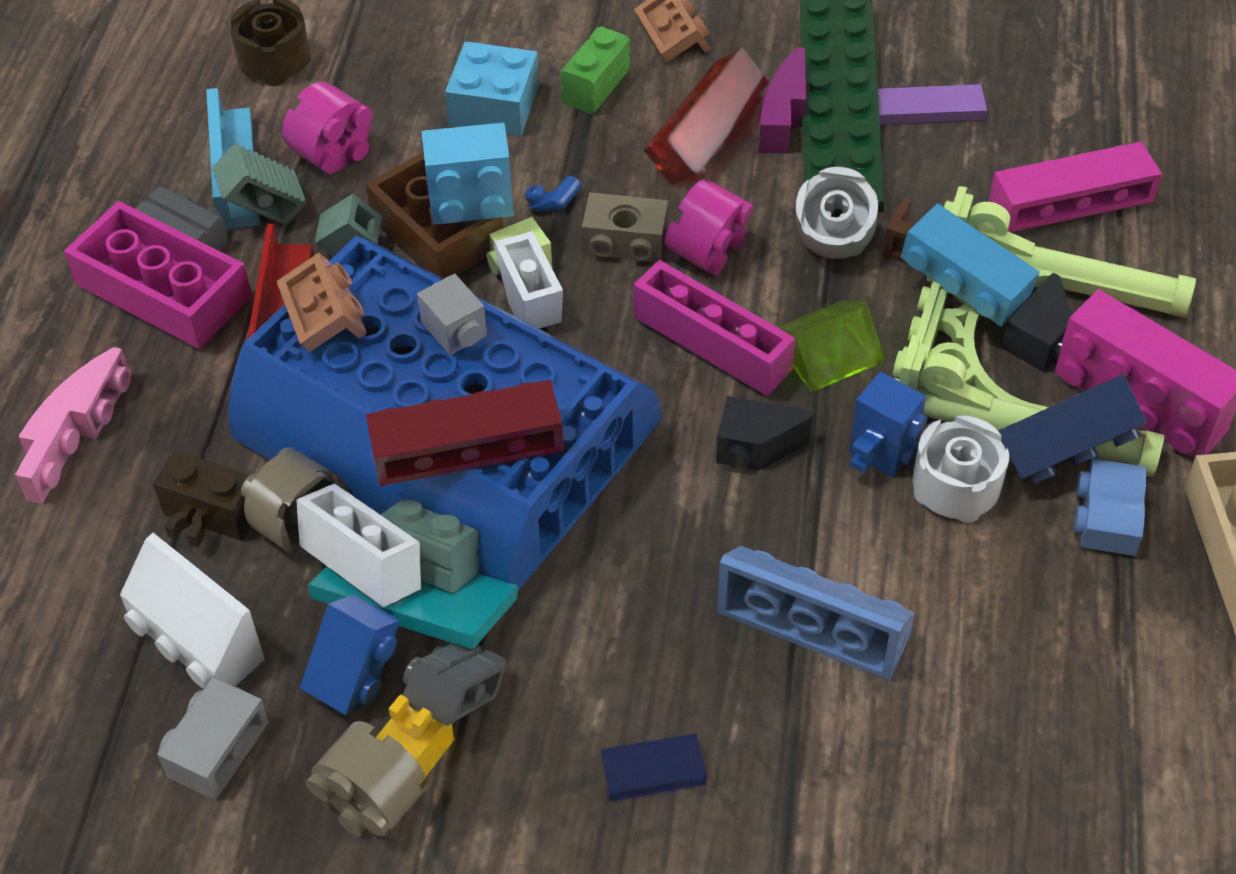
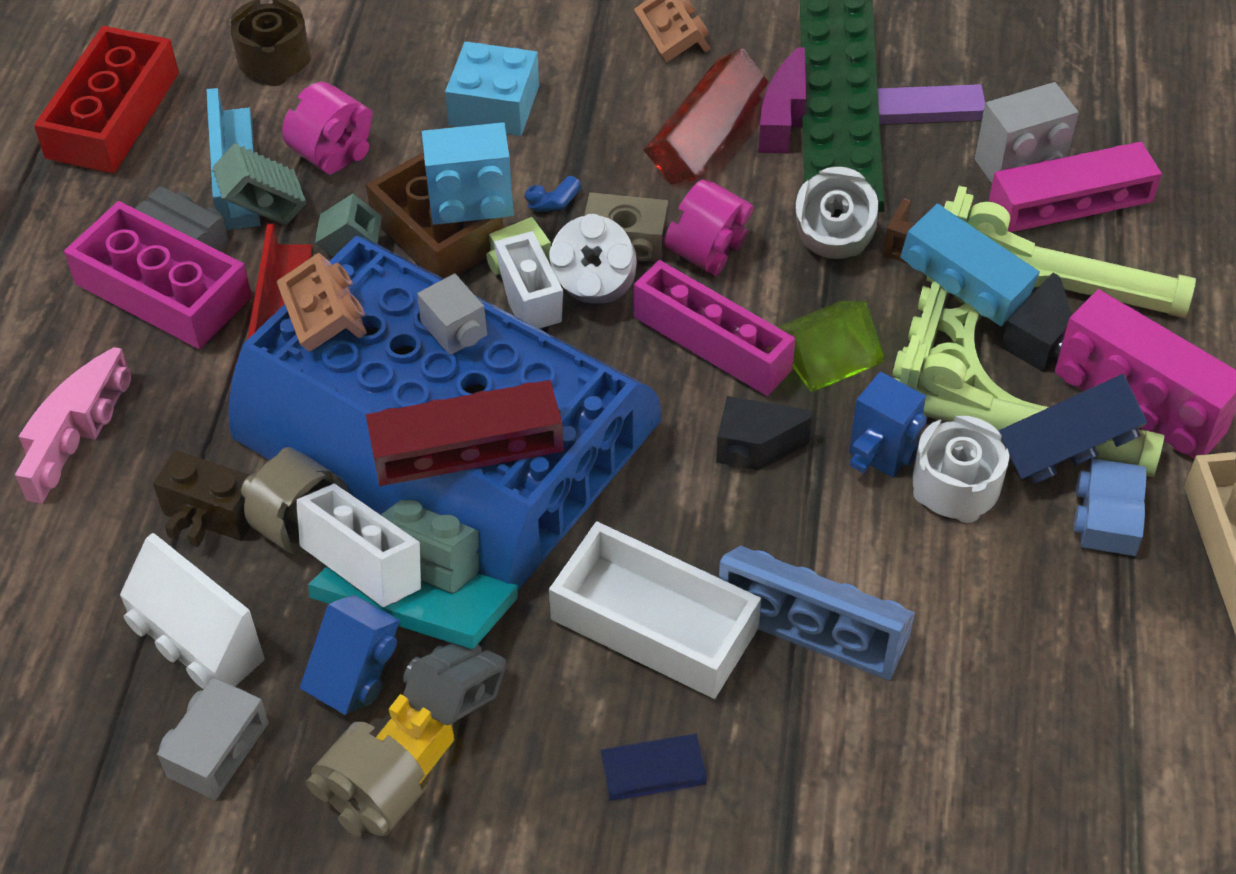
bright green brick [560,26,630,114] -> none
none -> red brick [34,25,179,174]
none -> white brick [549,214,637,304]
none -> white piece [549,521,761,699]
none -> light grey brick [975,82,1079,183]

